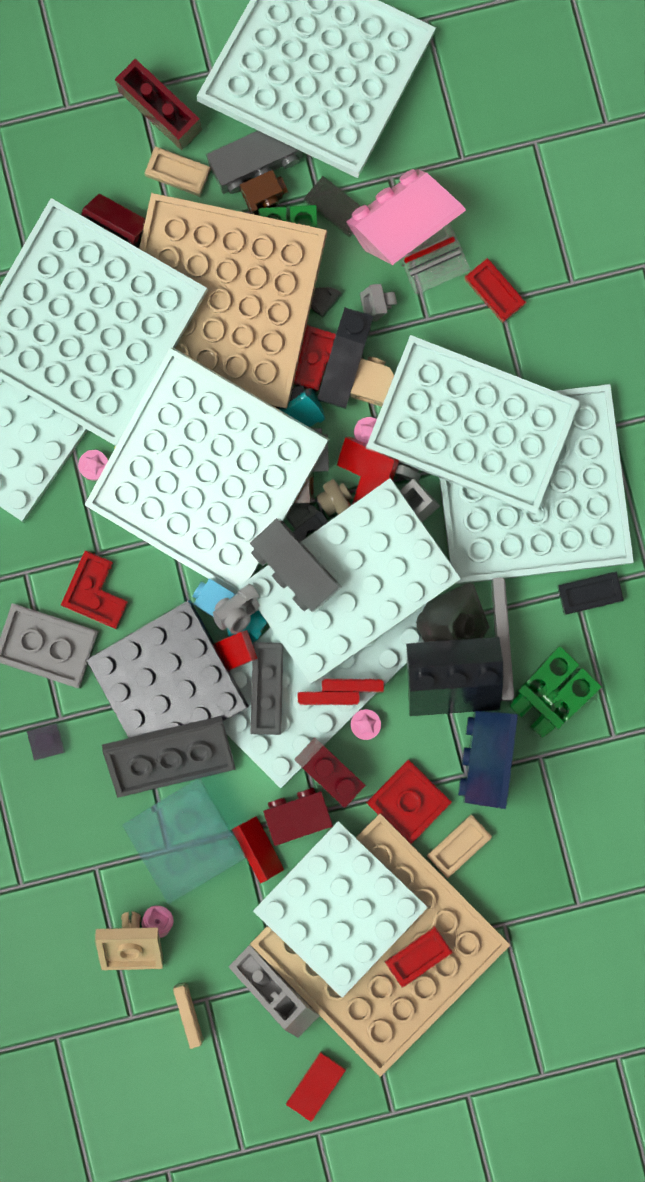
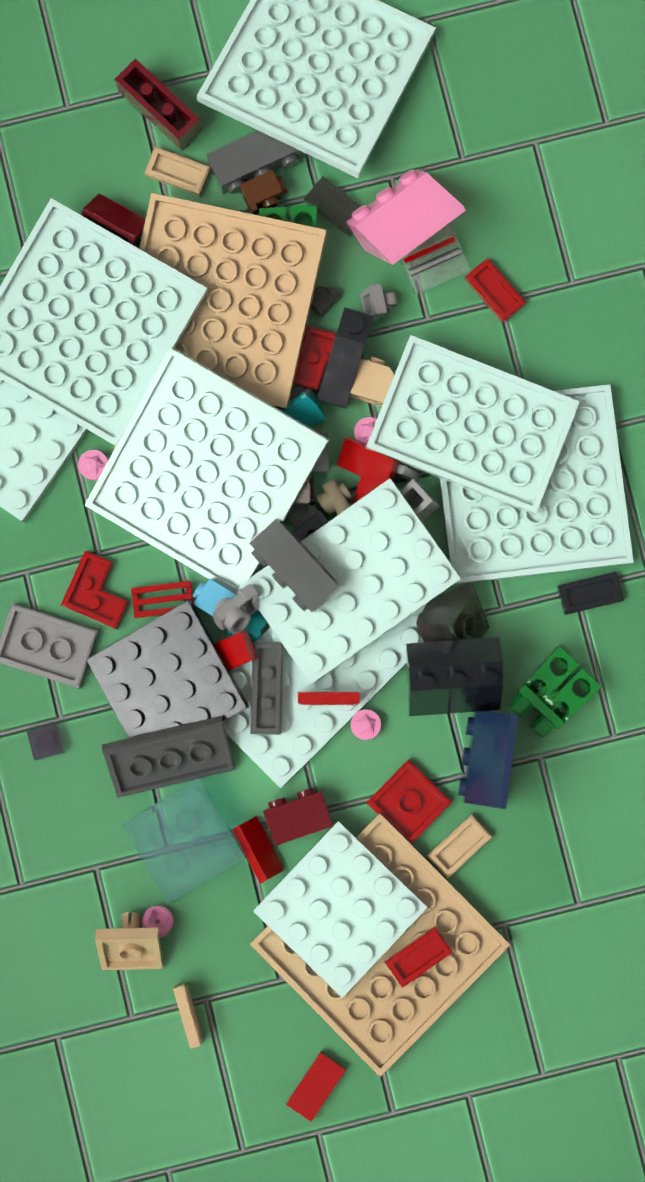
light grey slope [229,945,319,1038] -> none
dark red brick [294,738,366,808] -> none
red tile [322,679,384,693] -> none
light grey tile [491,578,514,701] -> none
none -> red tile [131,581,194,619]

